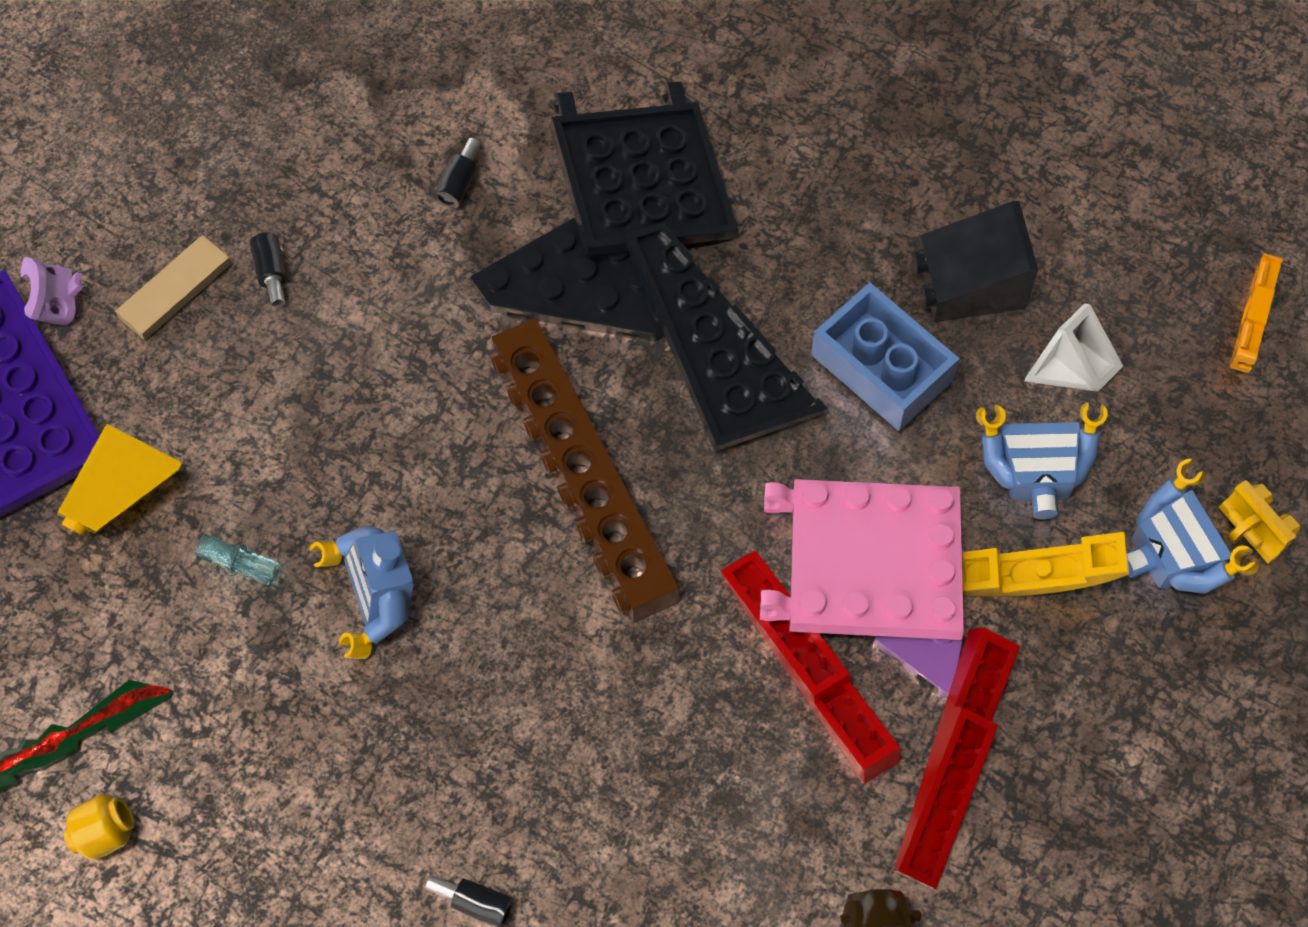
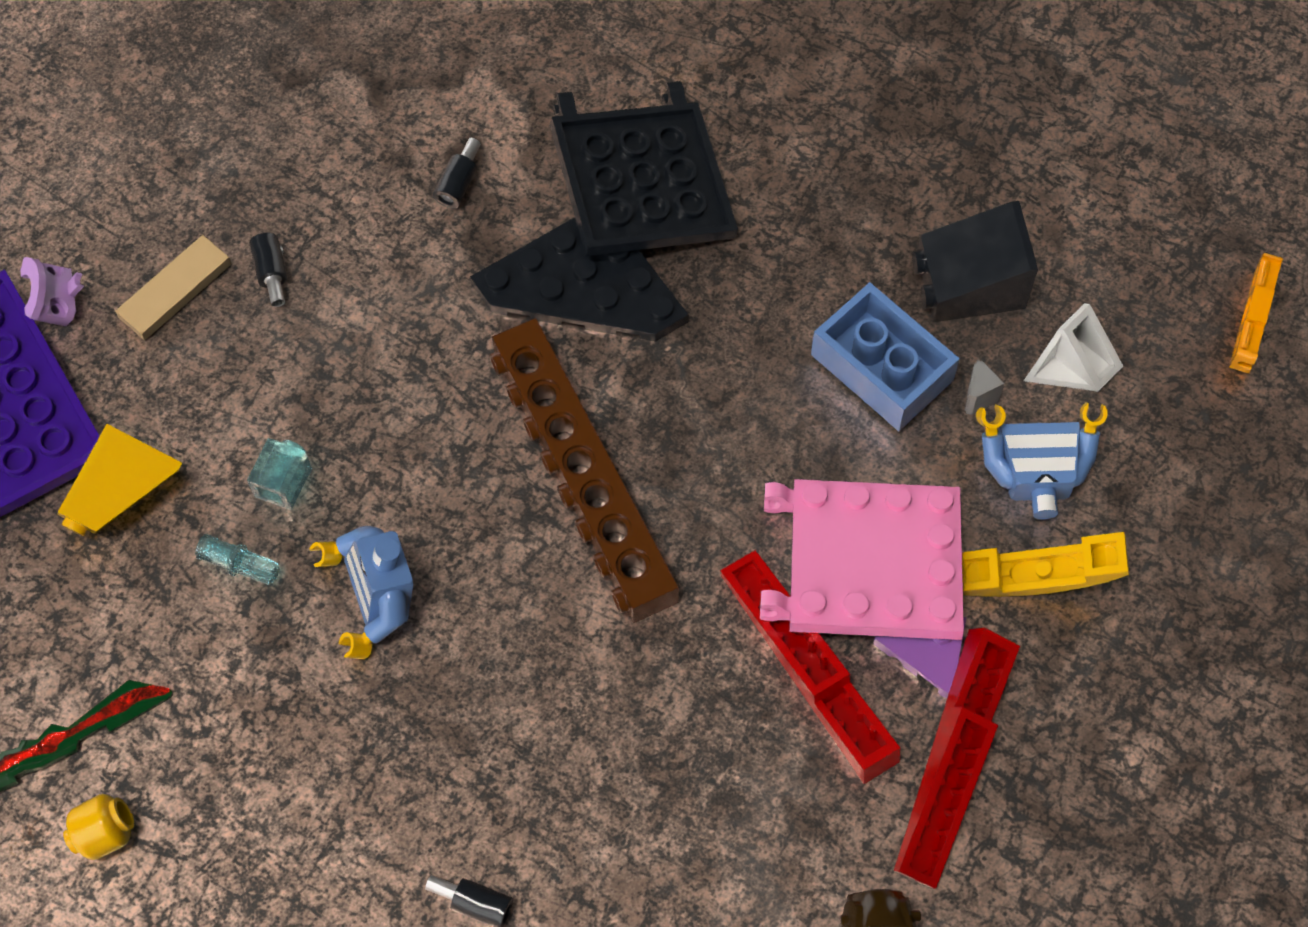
black wing [624,222,828,452] -> none
medium blue torso [1127,459,1259,594] -> none
yellow hips [1218,480,1300,564] -> none
none -> clear light blue brick [247,438,312,510]
none -> light grey slope [964,360,1004,415]

